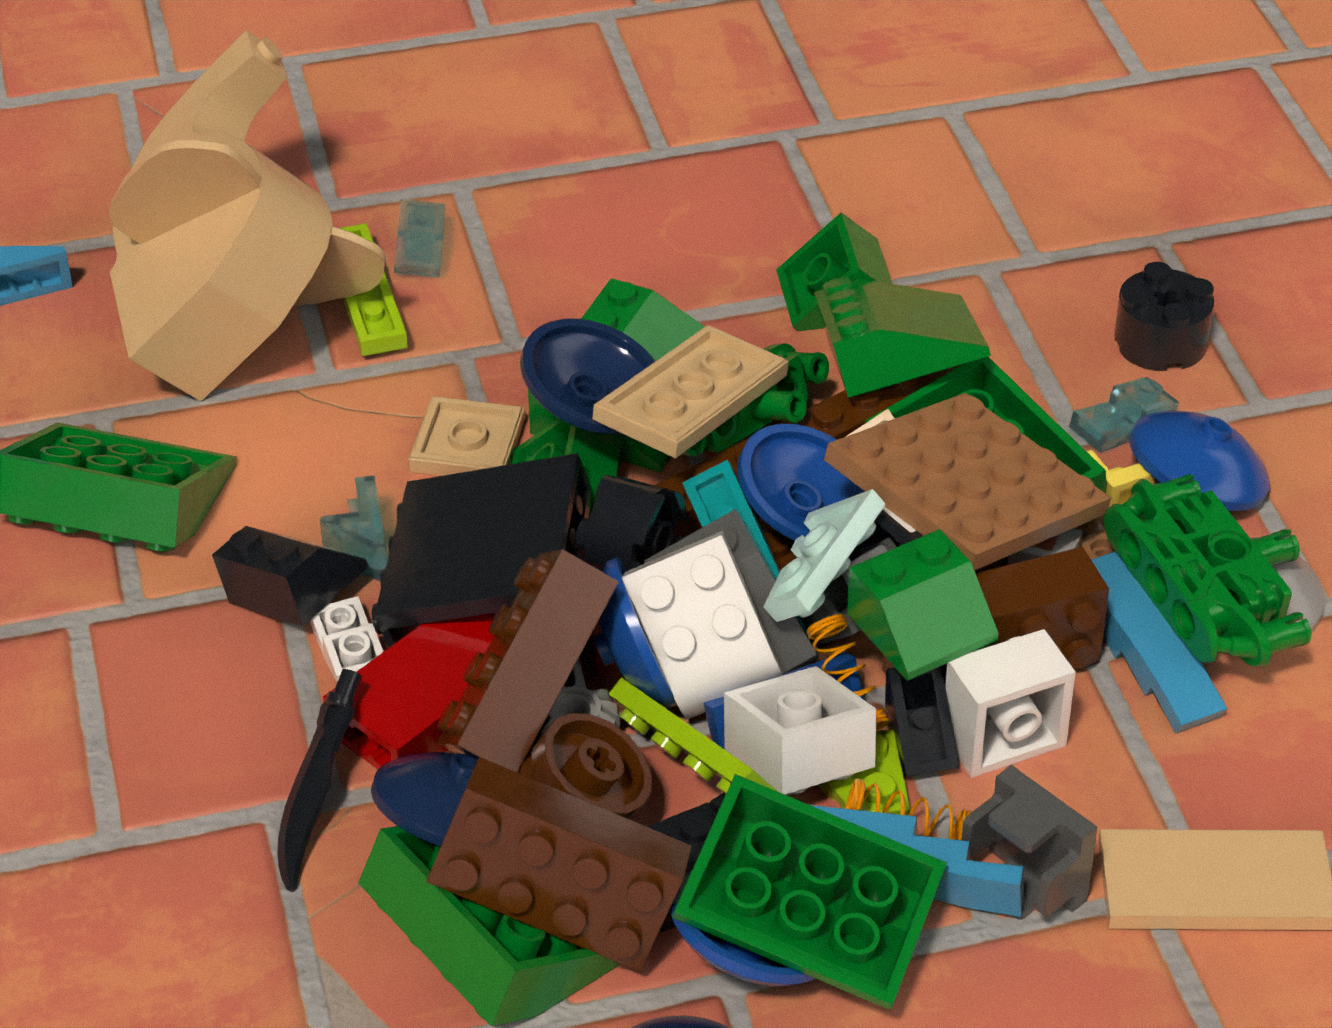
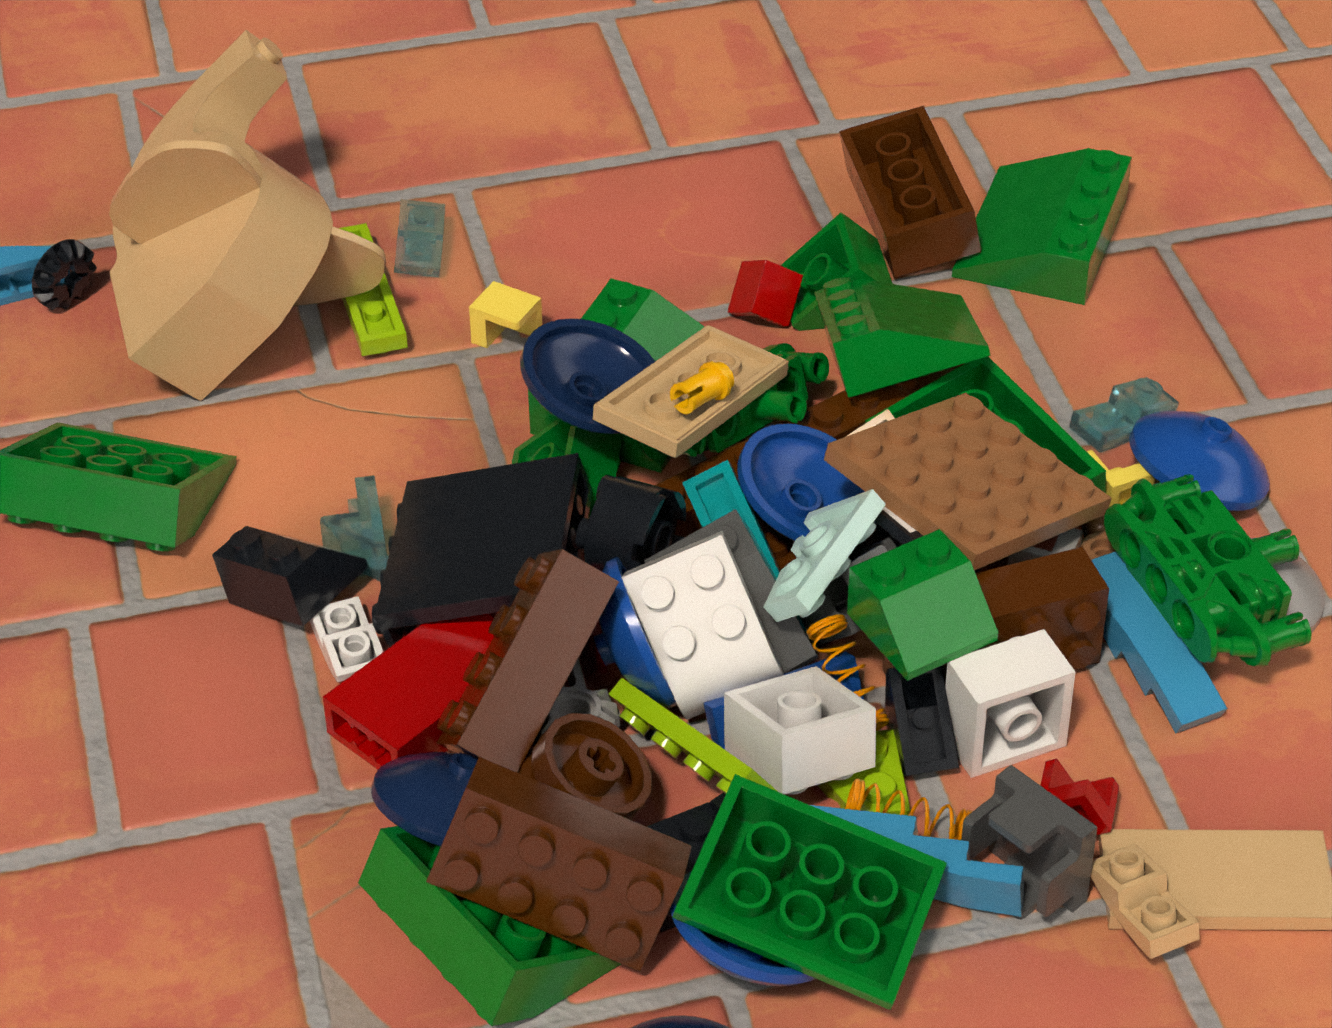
black sword [277,669,362,892] -> none
tan tile [408,396,526,476] -> none
black brick [1114,262,1214,371] -> none
none -> black gear [32,239,97,310]
none -> light yellow panel [469,281,542,348]
none -> yellow pin [669,361,734,414]
none -> red panel [728,260,803,327]
none -> reddish brown brick [839,105,981,278]
none -> green slope [952,148,1132,305]
none -> red panel [1040,758,1119,835]
none -> tan slope [1091,844,1200,959]

